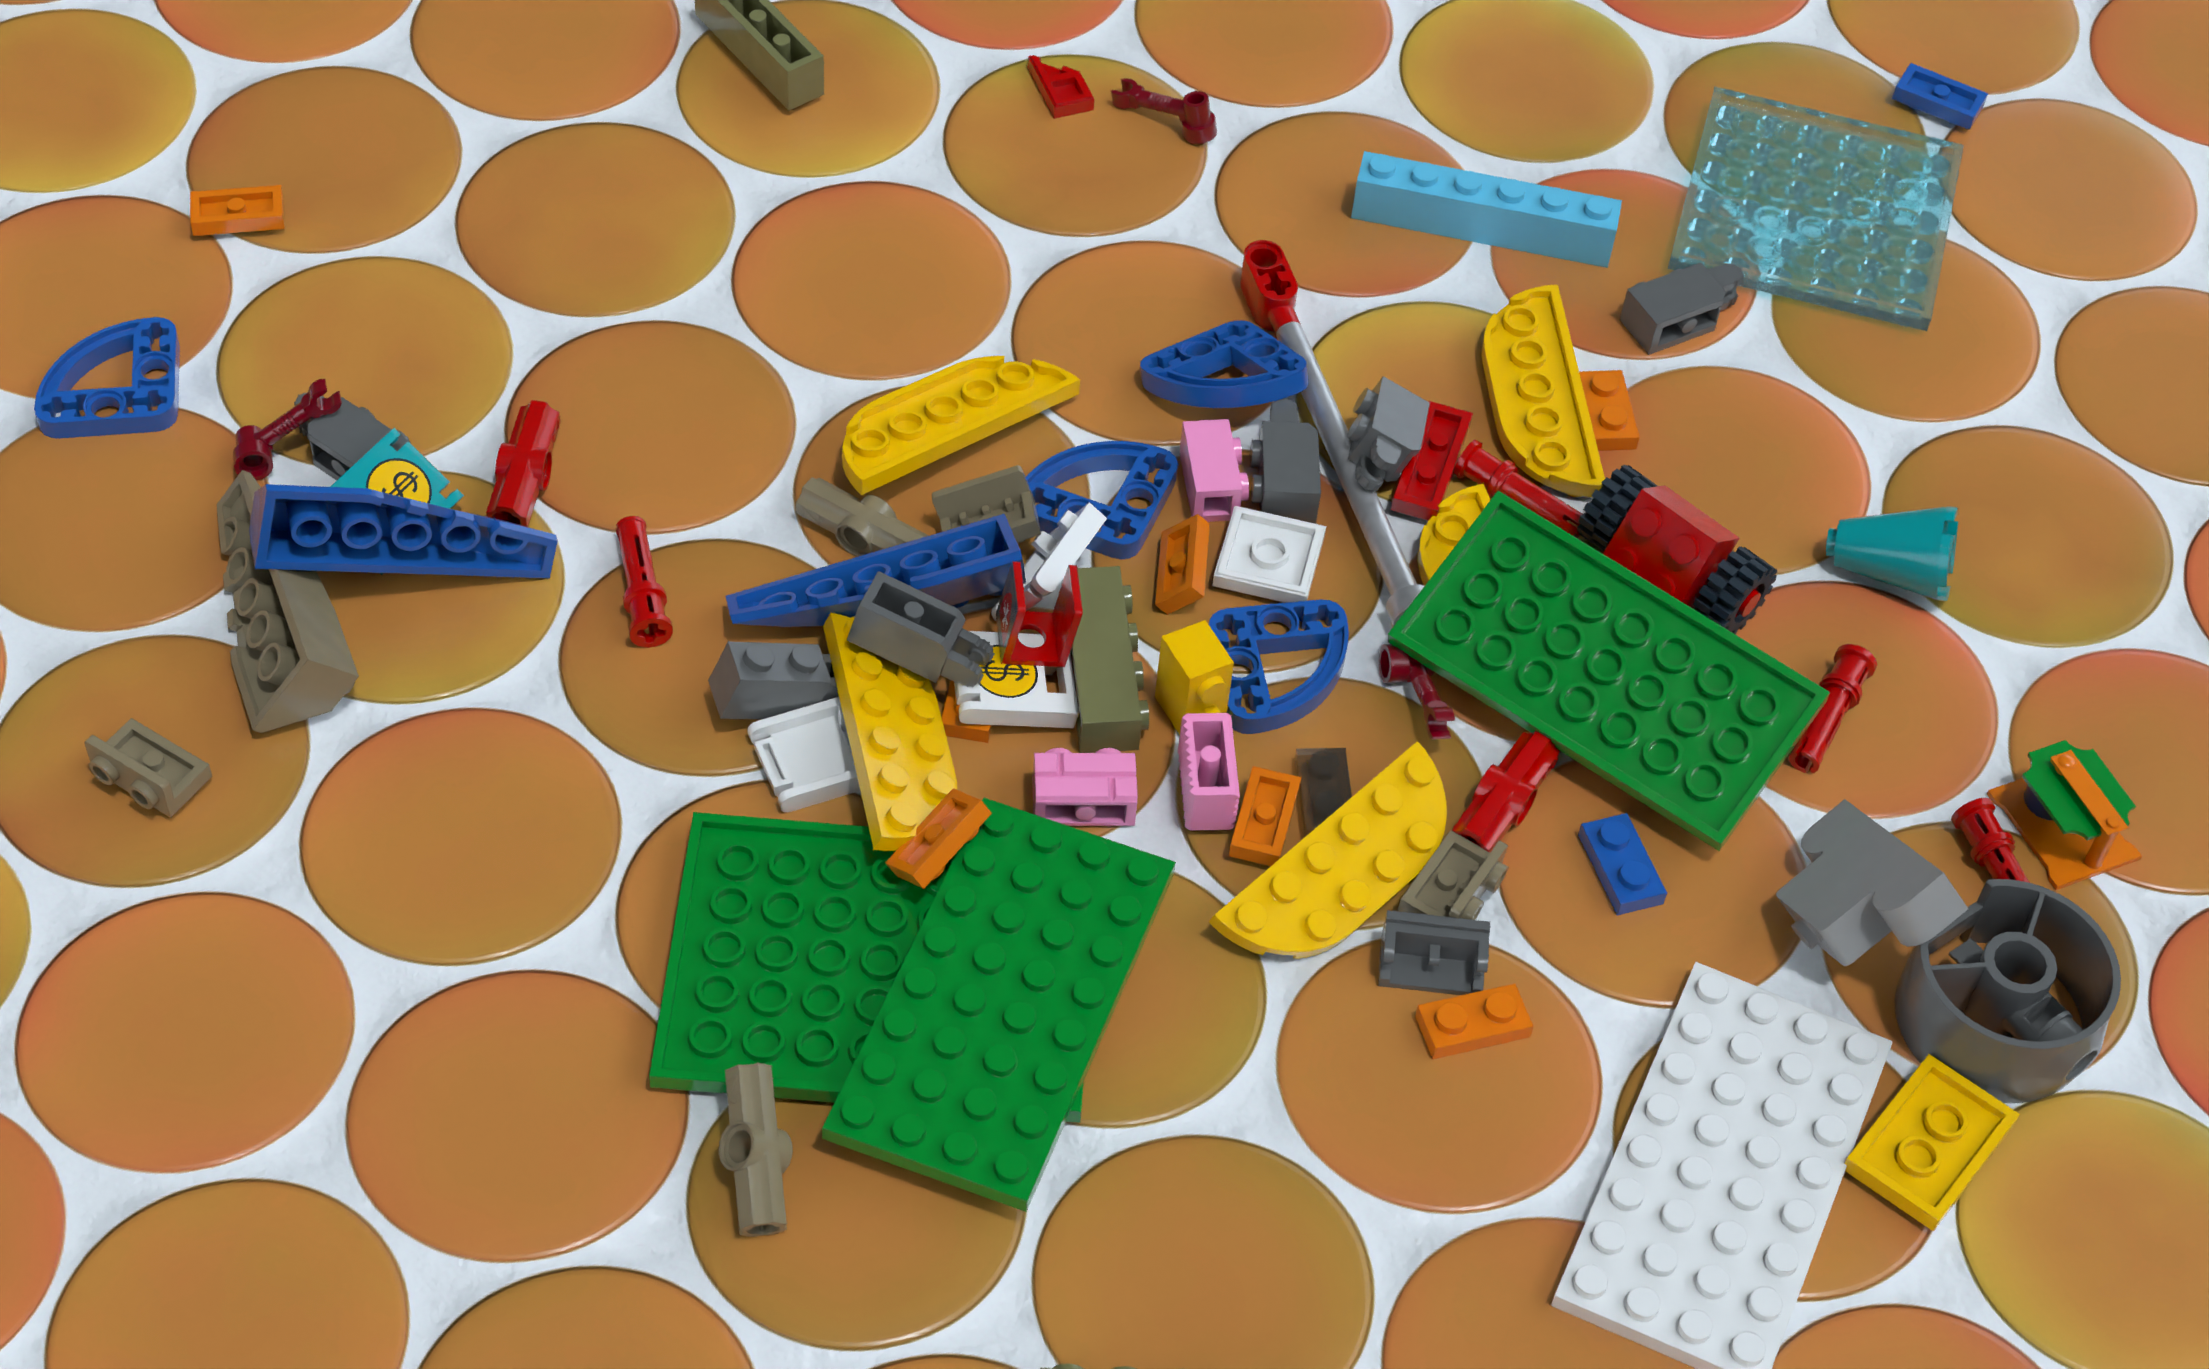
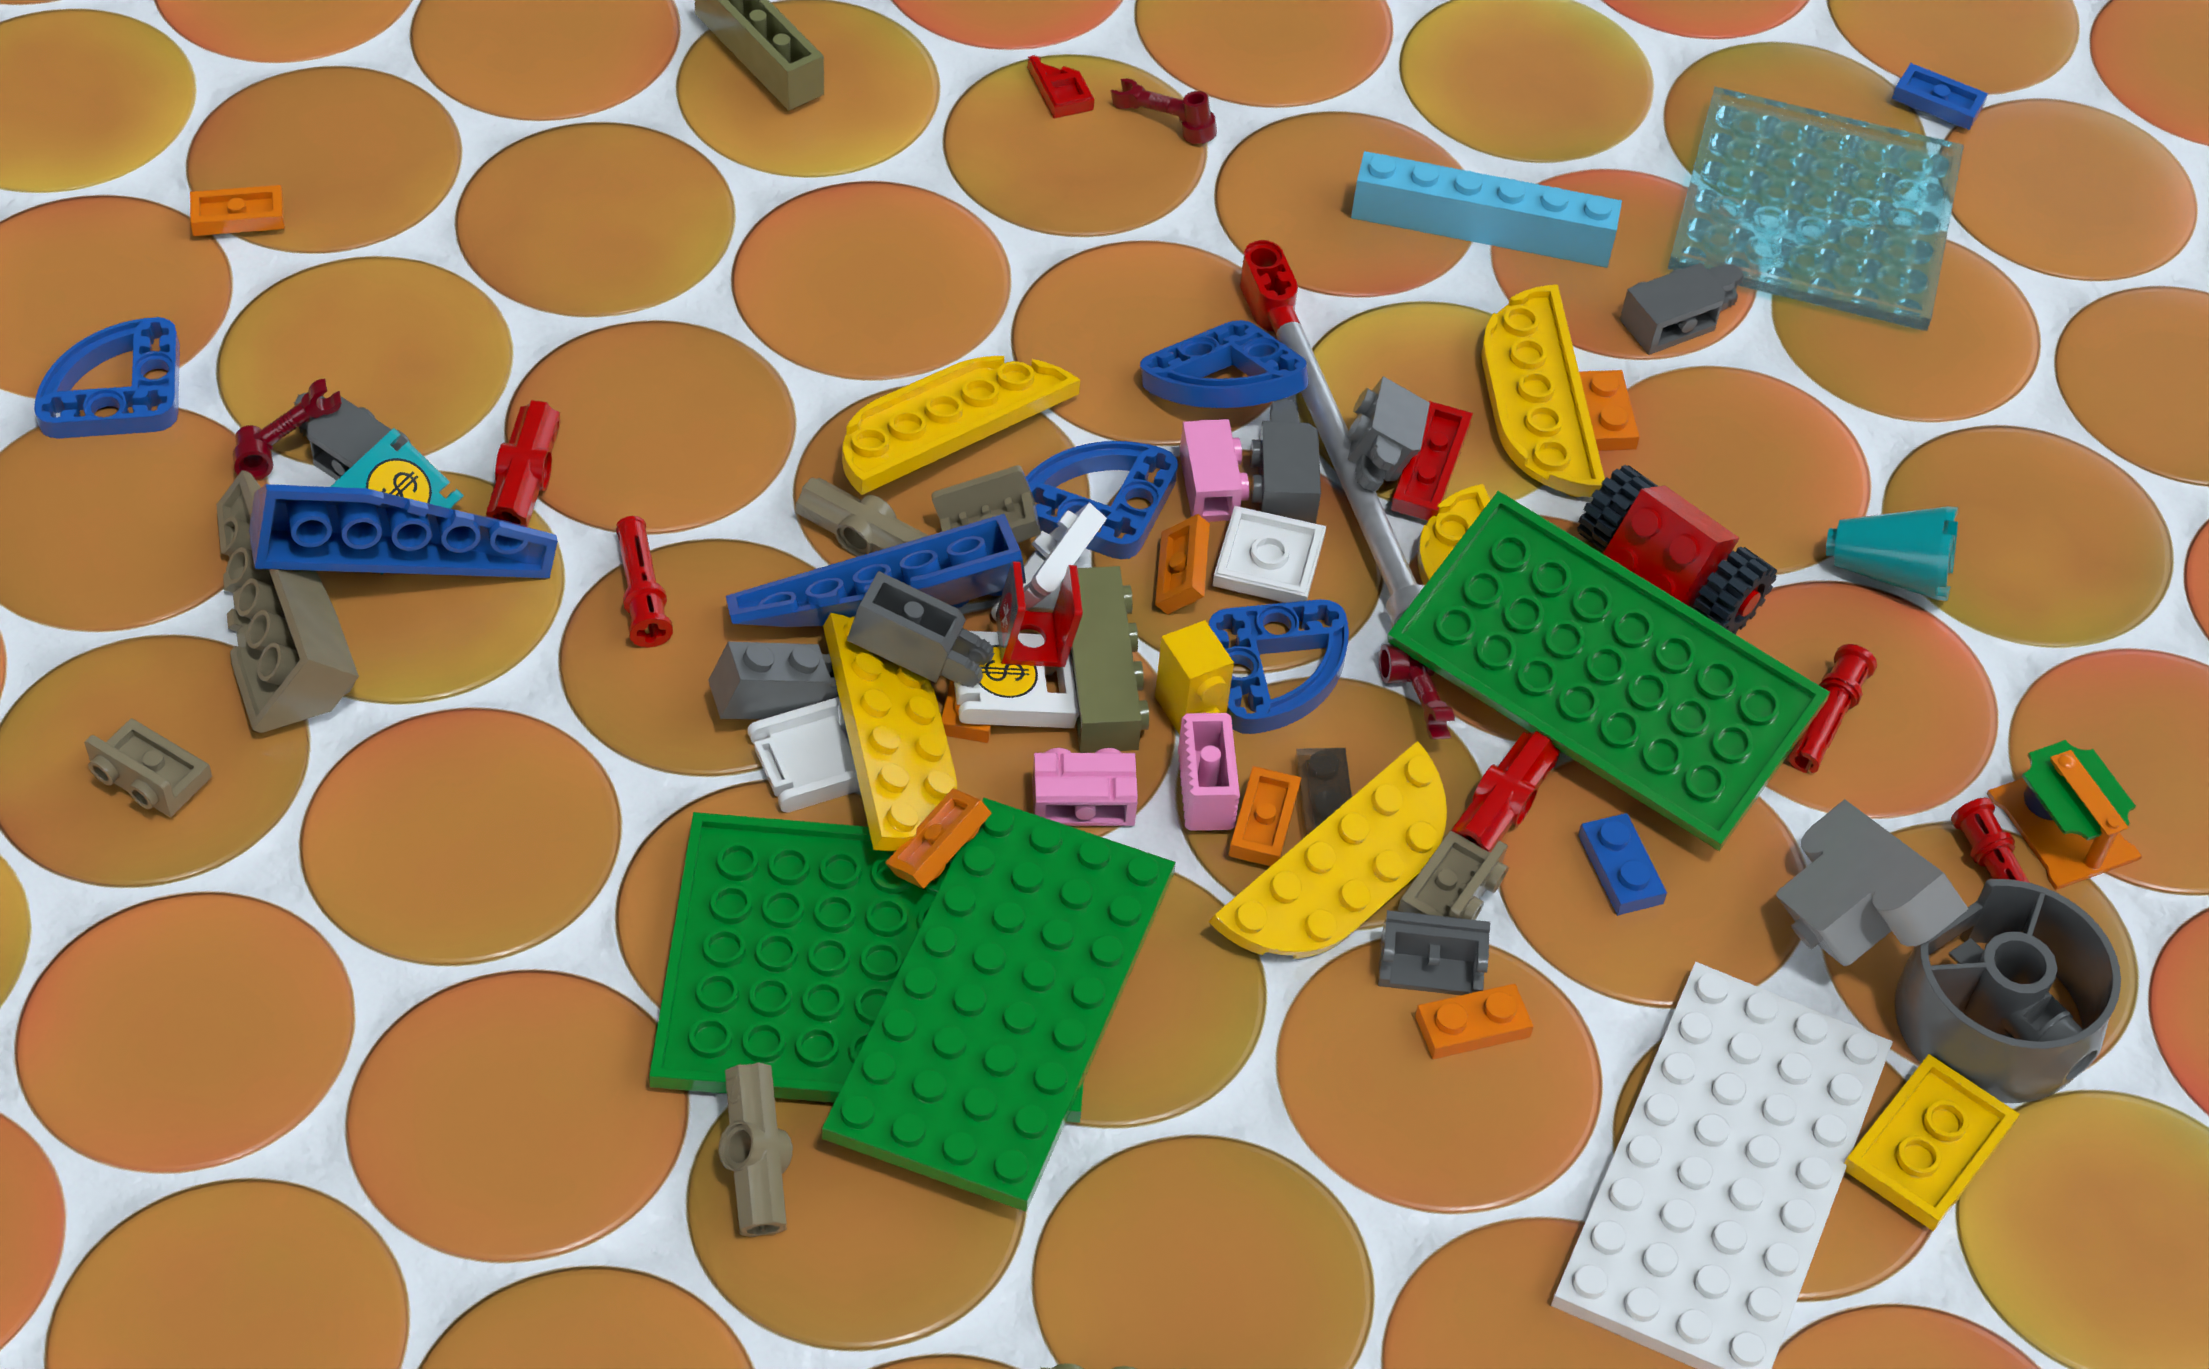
red pin [1453,440,1583,539] -> none

